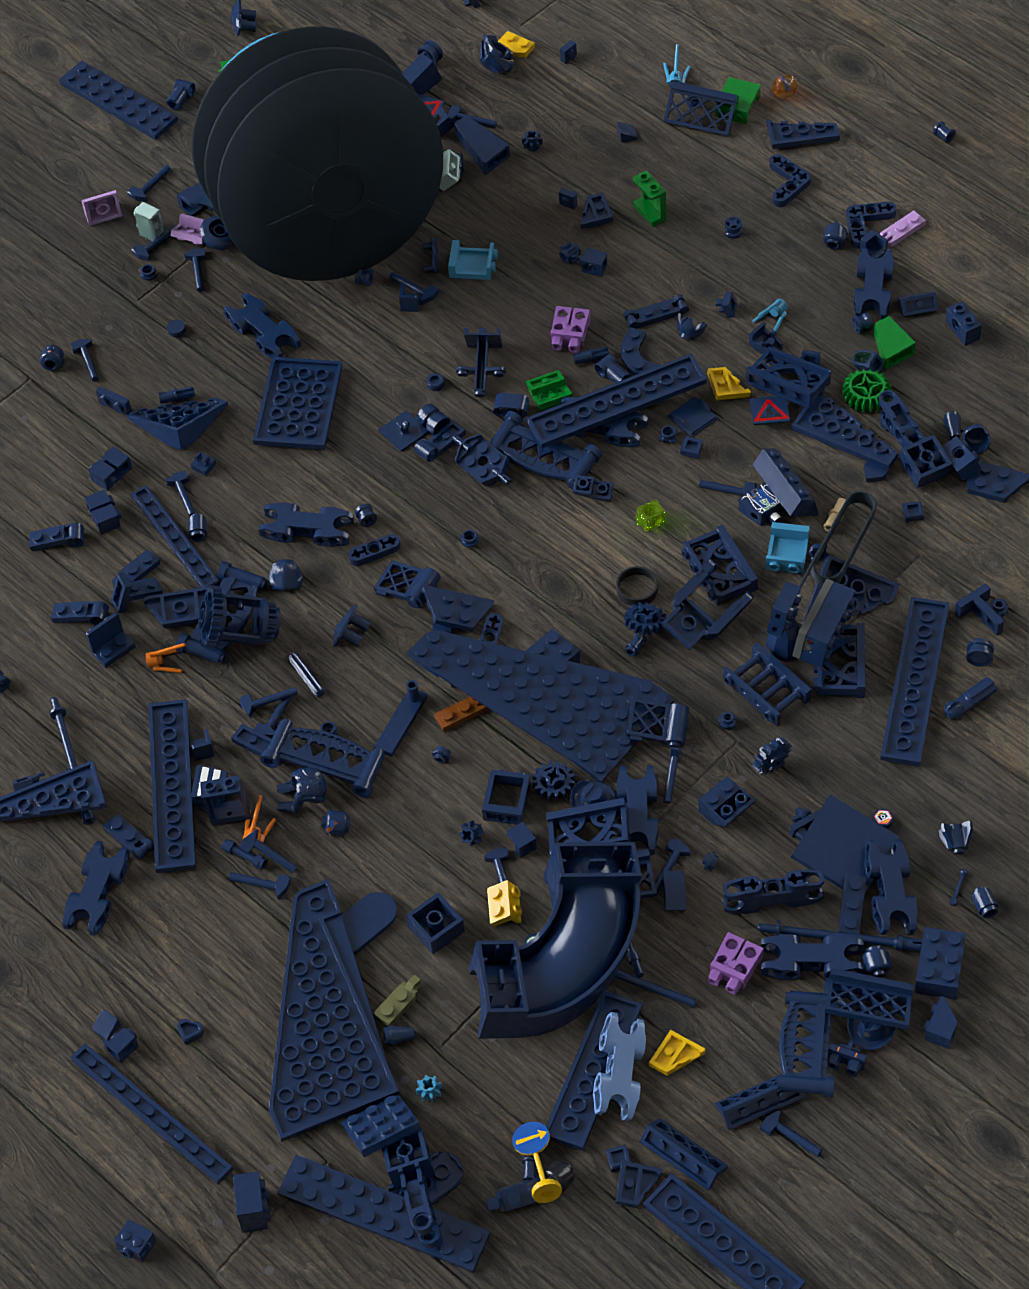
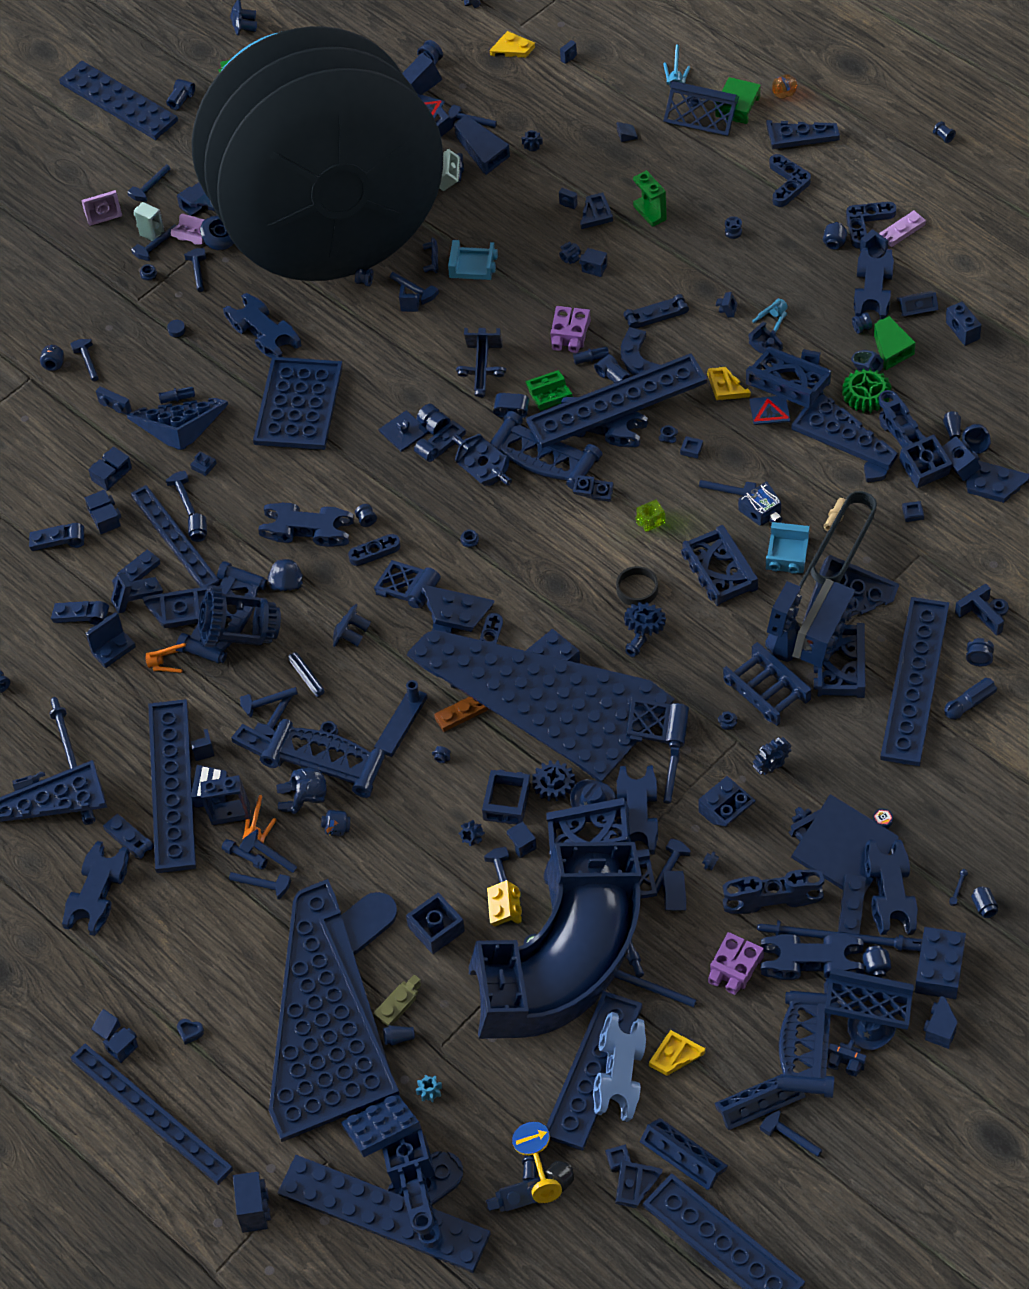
dark blue head [114,1219,157,1262] -> none
dark blue tile [426,373,445,391] -> none
dark blue helmet [480,35,514,74] -> none
dark blue plate [661,559,754,650] -> none
dark blue piece [667,397,719,437] -> none
dark blue piece [677,313,707,341] -> none
dark blue slope [752,448,819,516] -> none
dark blue plate [809,543,828,561] -> none
dark blue brick [939,821,973,855] -> none

